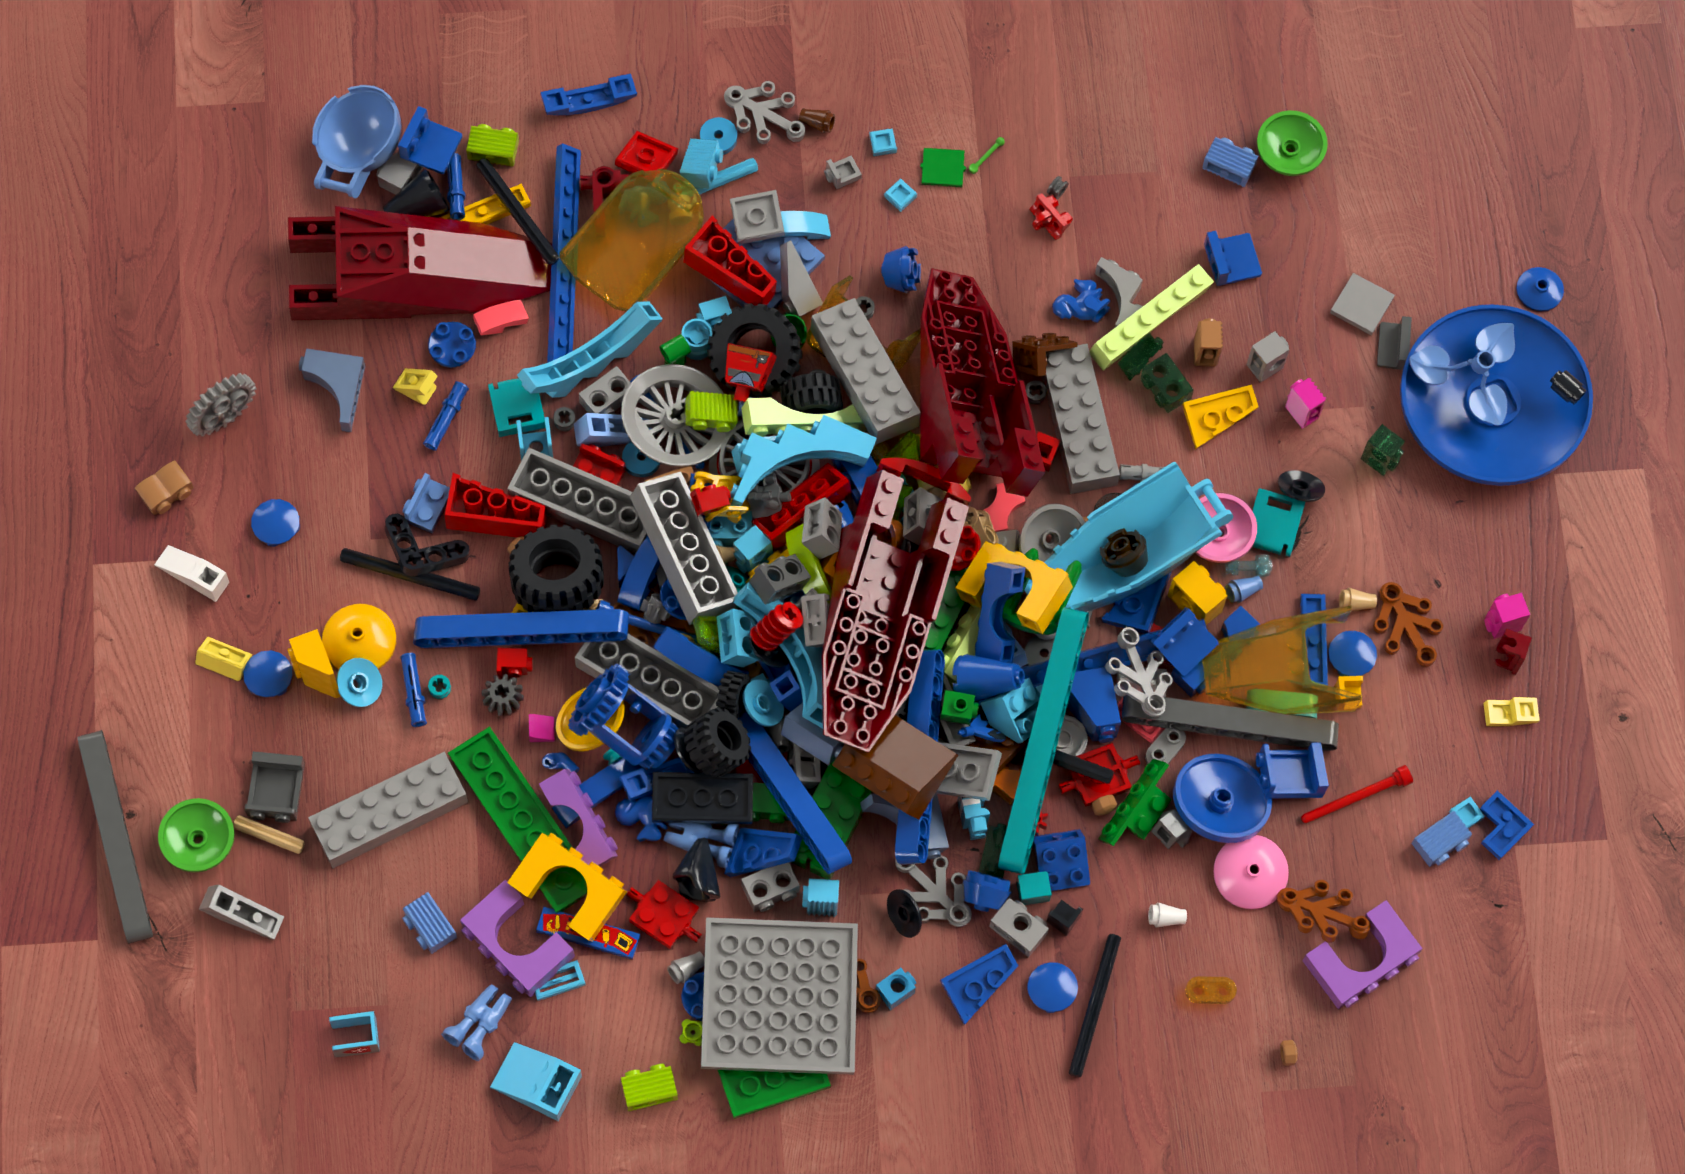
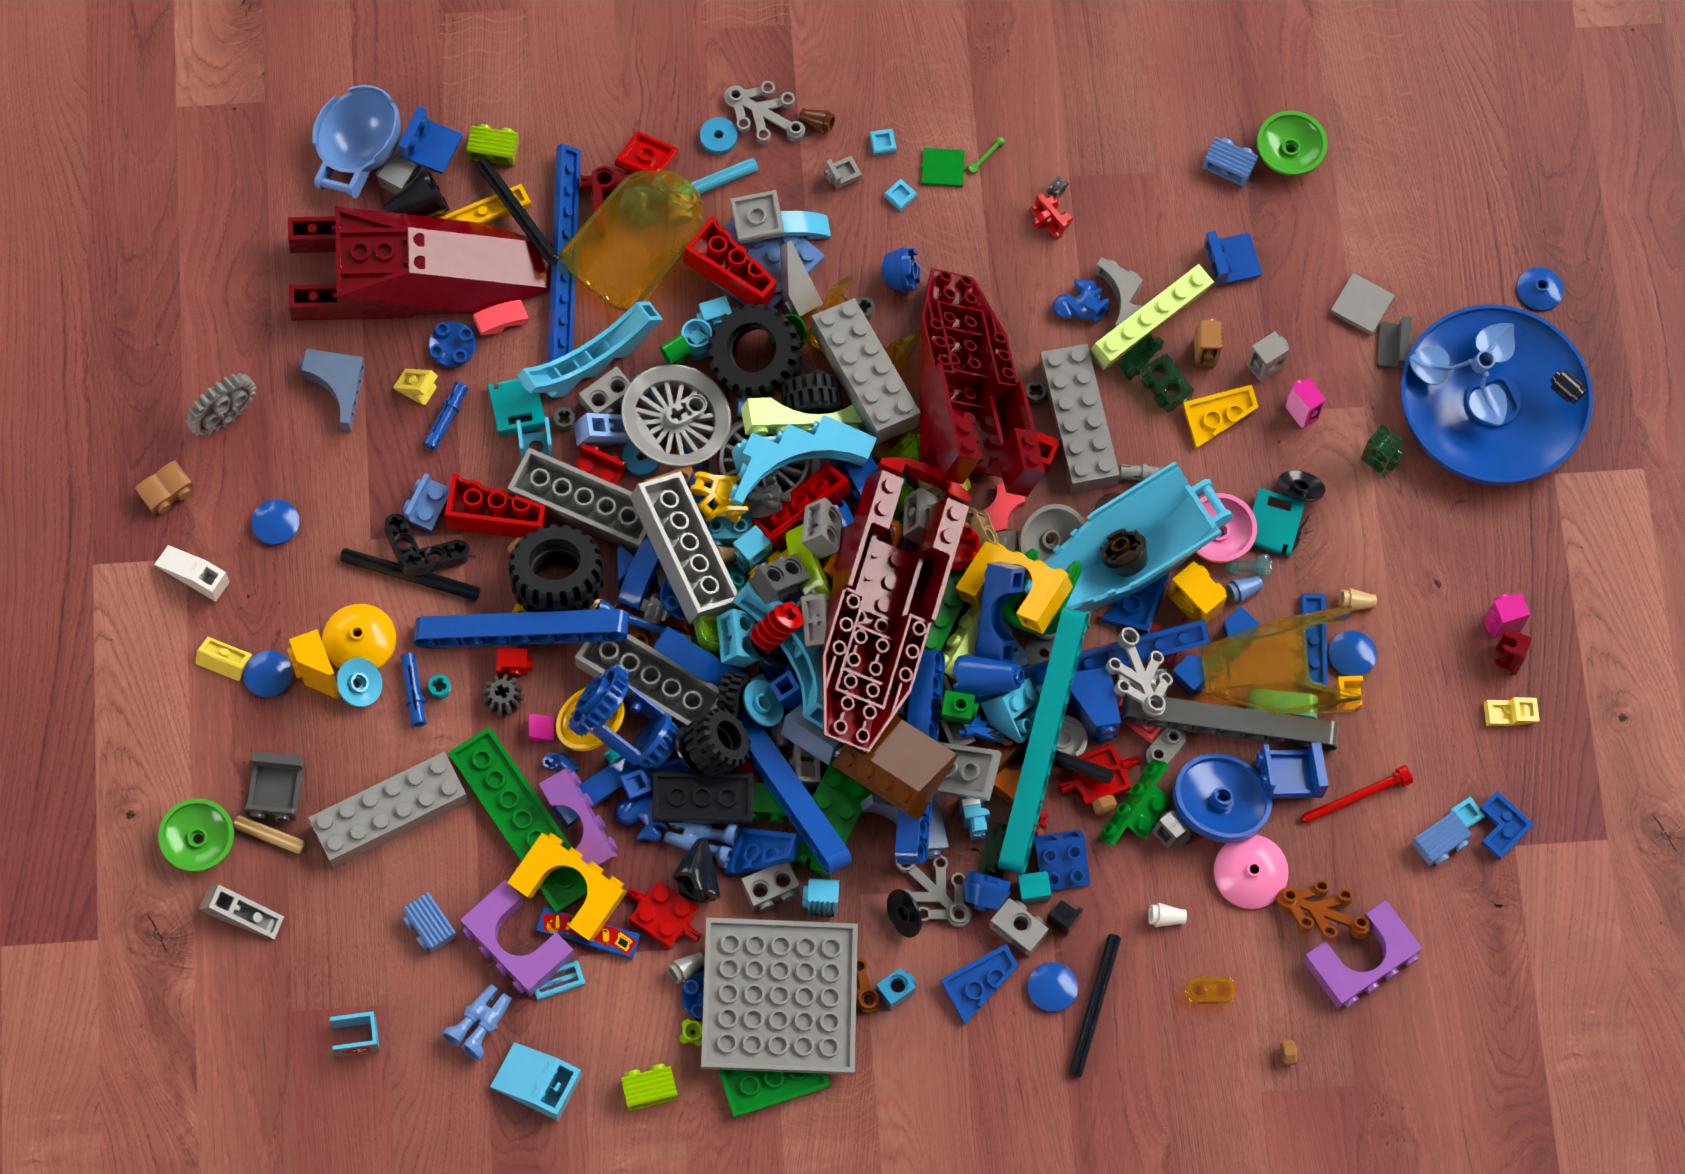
dark grey beam [77,730,153,944] -> none
blue pin [447,153,466,220] -> none
blue slope [540,74,637,115] -> none
medium azure brick [680,139,723,189] -> none
lime brick [685,391,738,432] -> none
red brick [690,484,731,517] -> none
red torso [725,343,777,403] -> none
reddish brown bracket [1012,333,1078,376] -> none
blue bracket [1150,607,1219,676] -> none
dark orange plant [1373,582,1443,667] -> none

